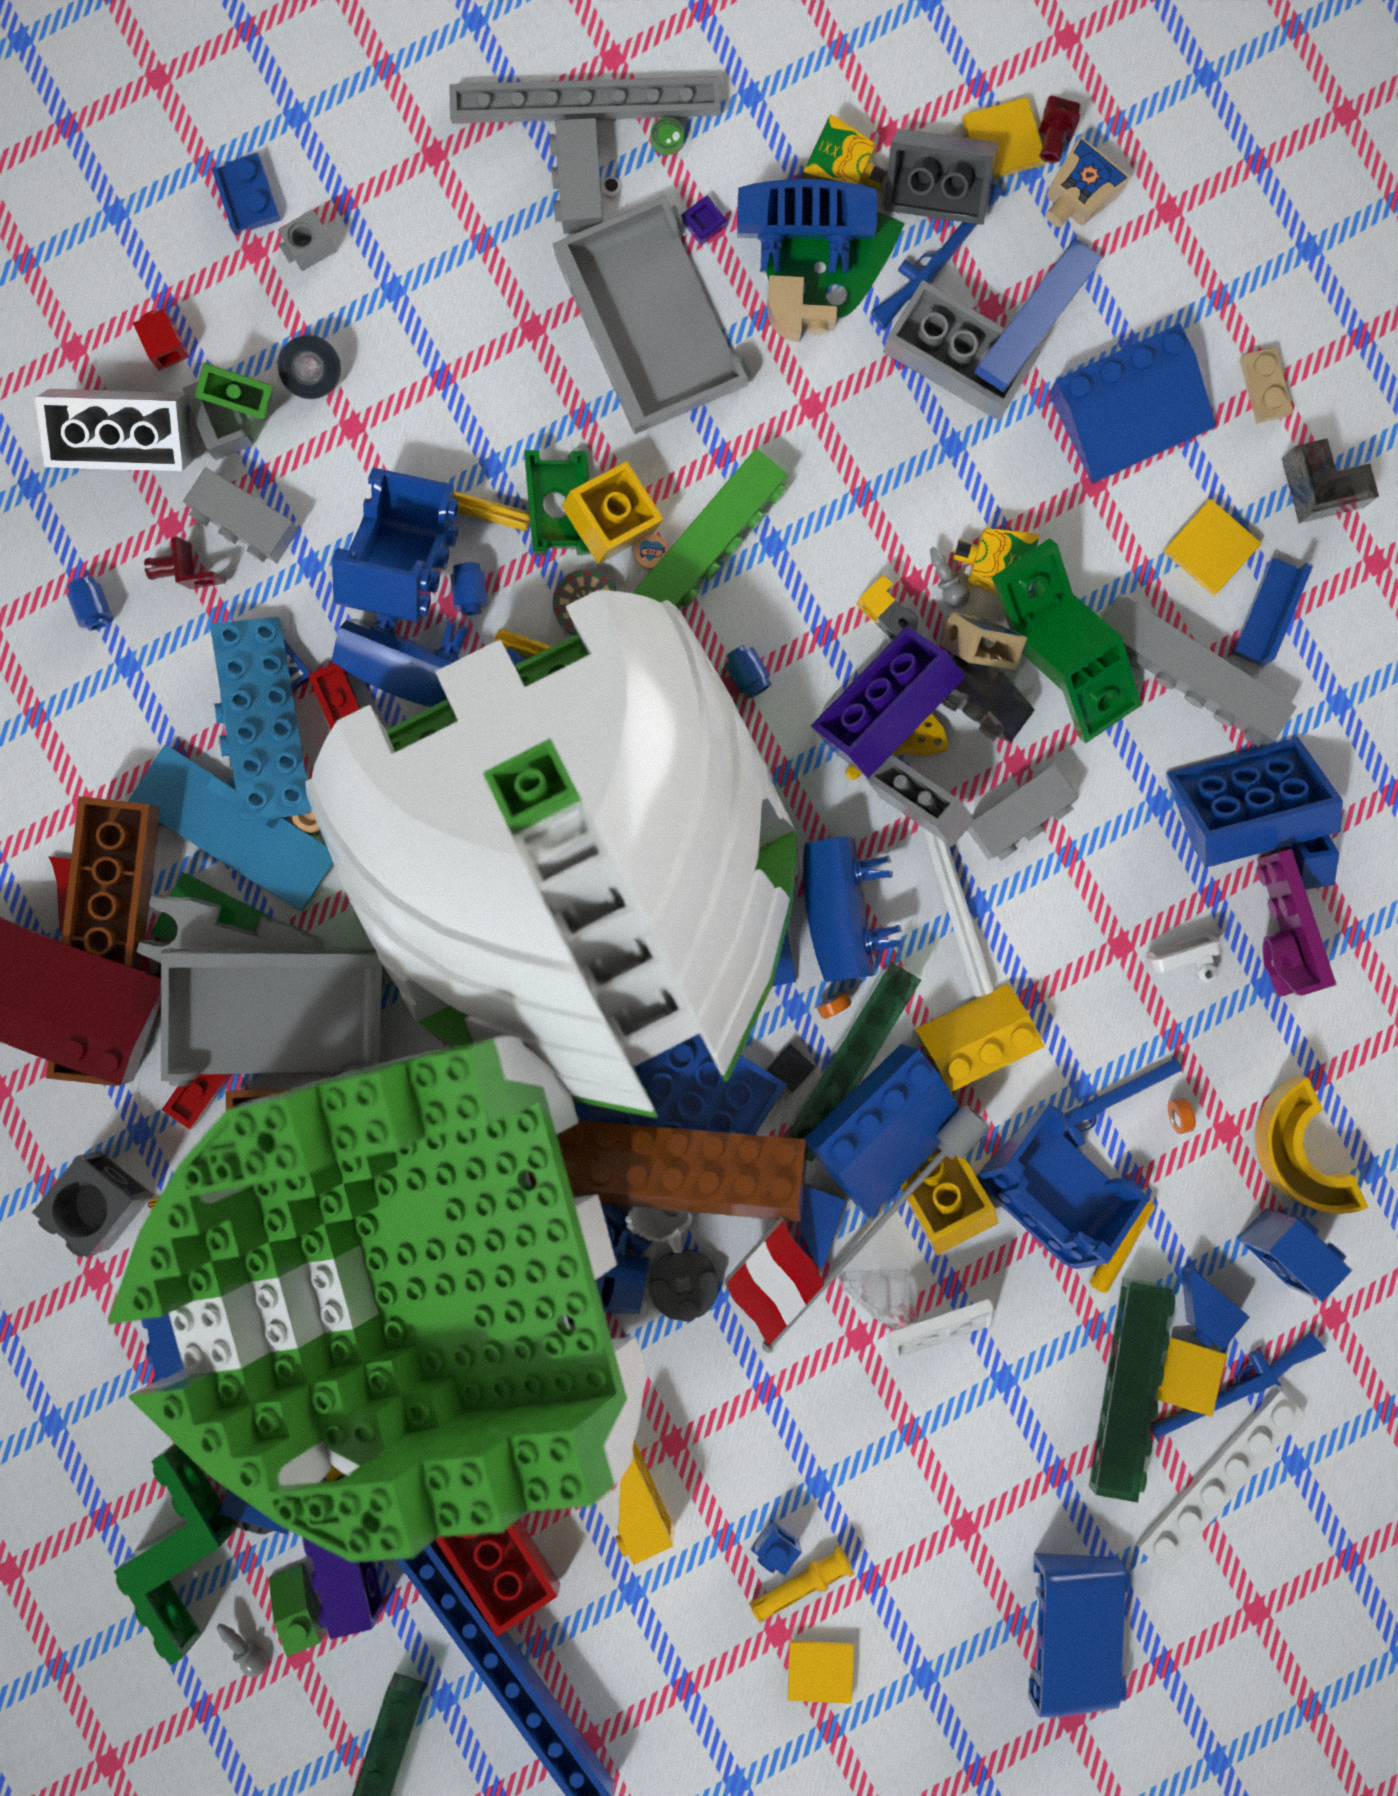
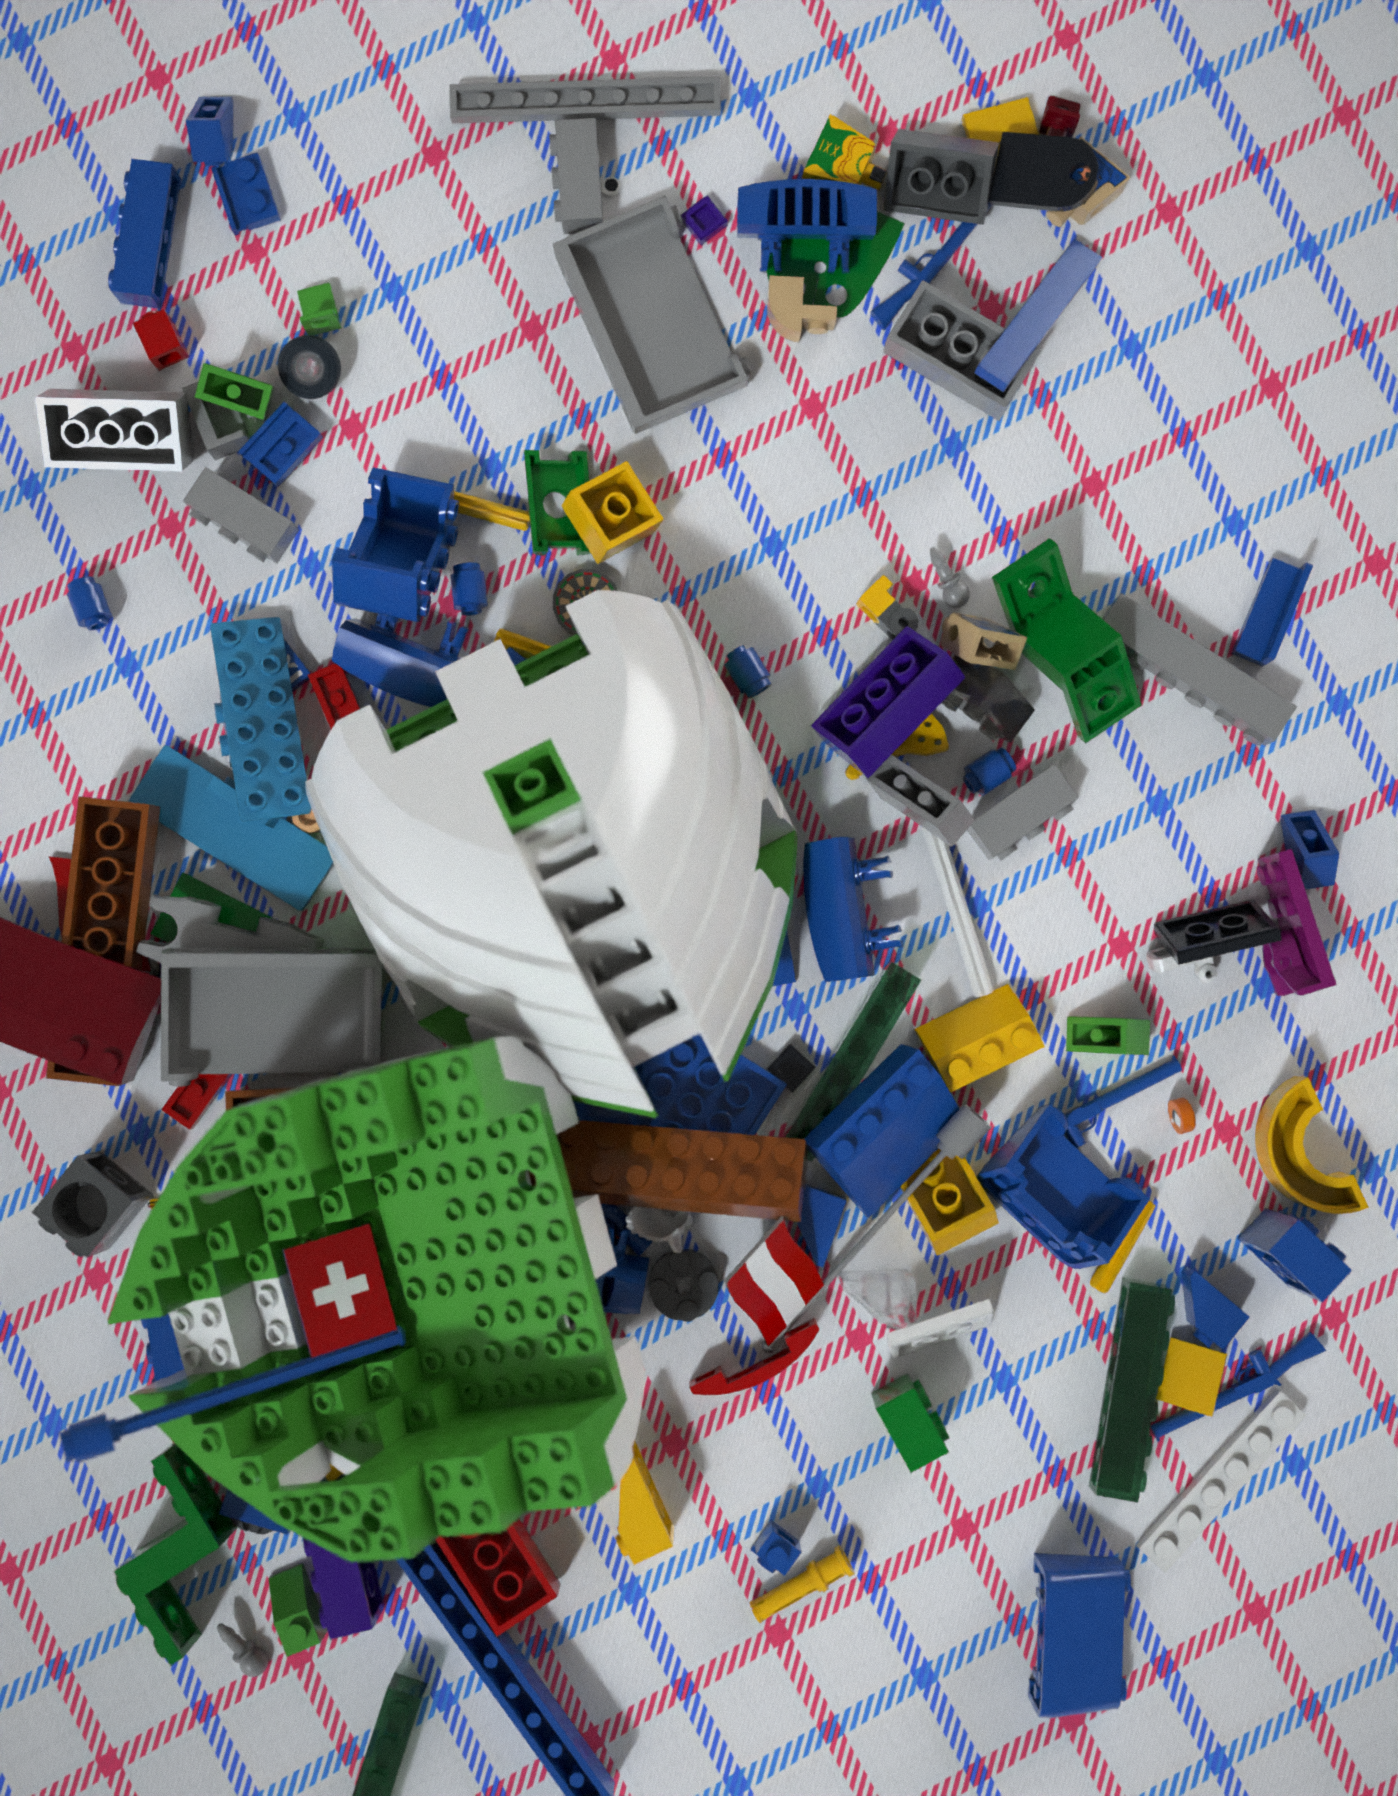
dark red bracket [144,536,226,589] -> none
light grey brick [278,209,337,271] -> none
bright green brick [631,448,788,610] -> none
light nougat tile [634,534,668,571] -> none
bright green tile [650,117,684,155] -> none
yellow piece [787,1640,854,1704] -> none
orange tile [816,991,852,1019] -> none
torso [953,528,1040,596] -> none
blue slope [1049,324,1216,484] -> none
yellow tile [1163,498,1262,596] -> none
blue slope [1166,737,1343,868] -> none
tan plate [1239,347,1293,424] -> none
clear smoke brick [1281,438,1379,524] -> none
none -> flag [59,1223,406,1463]
none -> blue brick [108,158,181,309]
none -> blue slope [186,97,234,166]
none -> blue plate [238,402,323,487]
none -> bright green bracket [297,283,342,335]
none -> red slope [689,1318,820,1395]
none -> green brick [871,1373,950,1473]
none -> blue brick [963,747,1016,796]
none -> black tile [989,132,1100,212]
none -> bright green slope [1066,1016,1150,1055]
none -> black tile [1154,900,1282,965]

